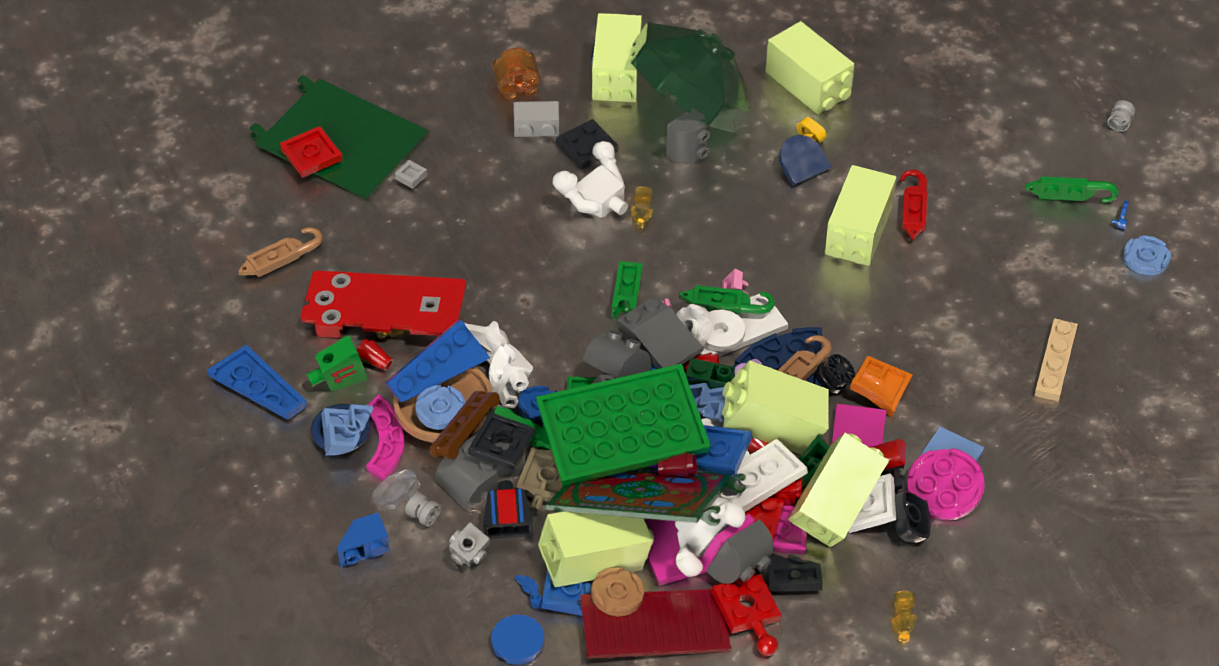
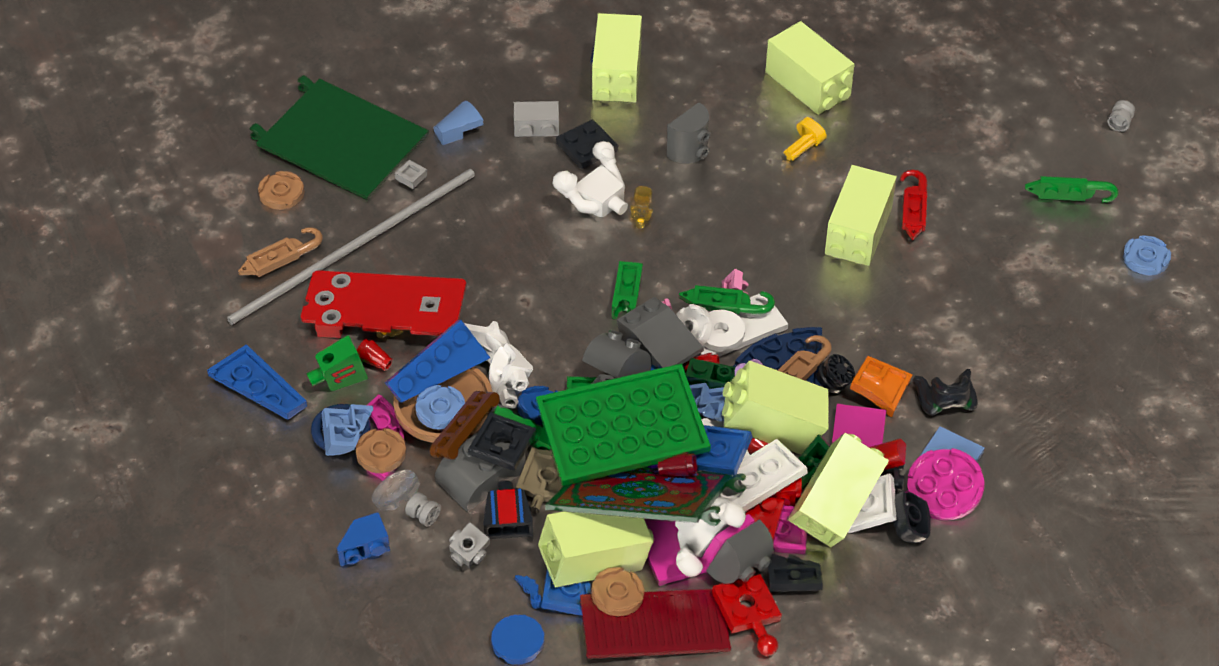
red plate [280,126,342,178] -> none
clear orange brick [492,48,541,99] -> none
clear green windscreen [630,22,751,133] -> none
dark blue tile [779,135,832,187] -> none
clear yellow piece [891,591,917,643] -> none
tan plate [1034,318,1078,402] -> none
blue piece [1112,200,1129,230] -> none
none -> light grey piece [227,169,475,325]
none -> medium nougat tile [258,171,305,210]
none -> medium nougat tile [356,428,406,473]
none -> medium blue slope [434,101,483,145]
none -> black hair [912,369,978,415]

